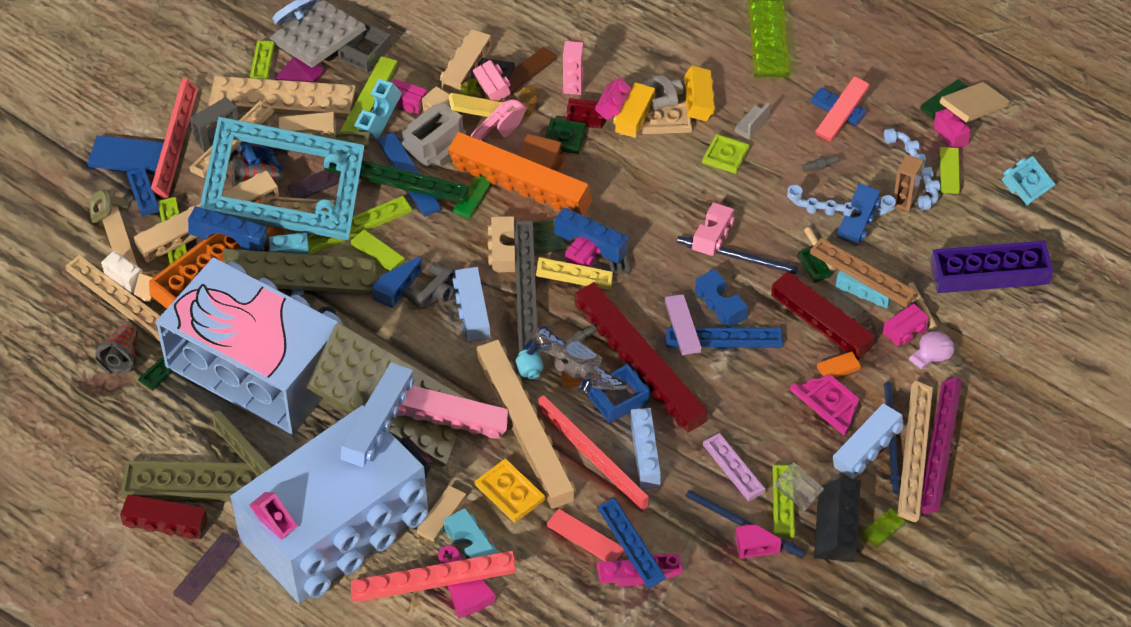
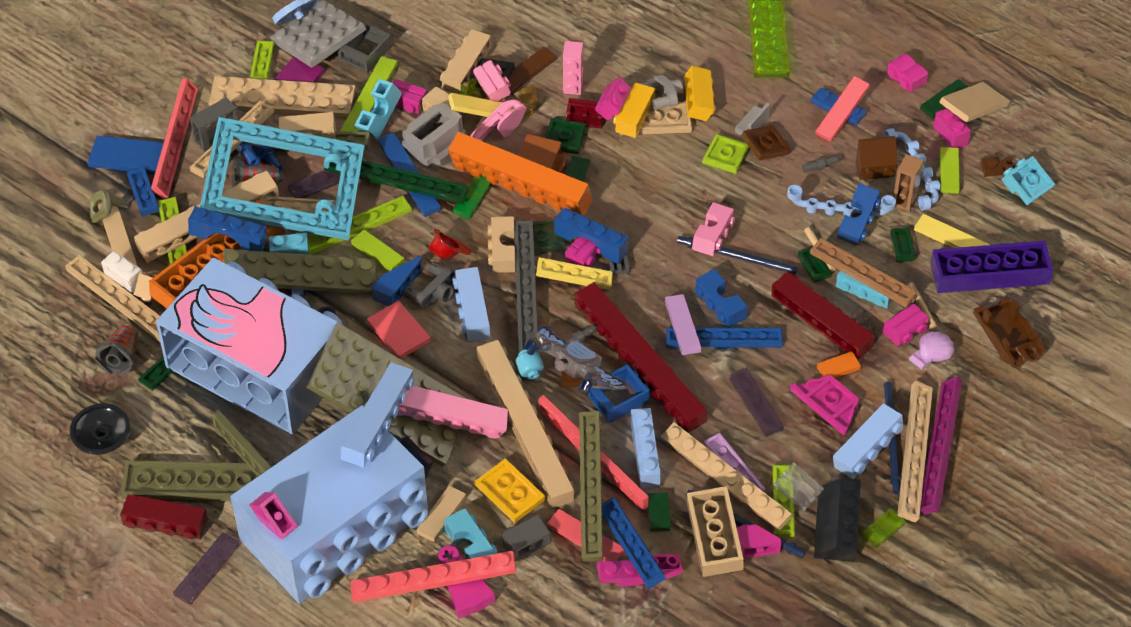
none -> black dish [70,403,130,455]
none -> coral tile [367,301,431,359]
none -> red piece [429,229,472,259]
none -> dark grey brick [502,515,550,561]
none -> dark green tile [566,156,590,182]
none -> olive plate [579,411,603,561]
none -> dark green tile [648,492,671,532]
none -> tan plate [661,423,792,531]
none -> tan brick [687,486,744,577]
none -> tile [729,368,784,437]
none -> reddish brown plate [741,125,791,161]
none -> reddish brown slope [855,136,897,180]
none -> dark pink brick [887,54,928,92]
none -> dark green tile [890,228,916,262]
none -> light yellow tile [914,214,990,248]
none -> reddish brown piece [973,297,1046,368]
none -> reddish brown plate [980,156,1015,177]

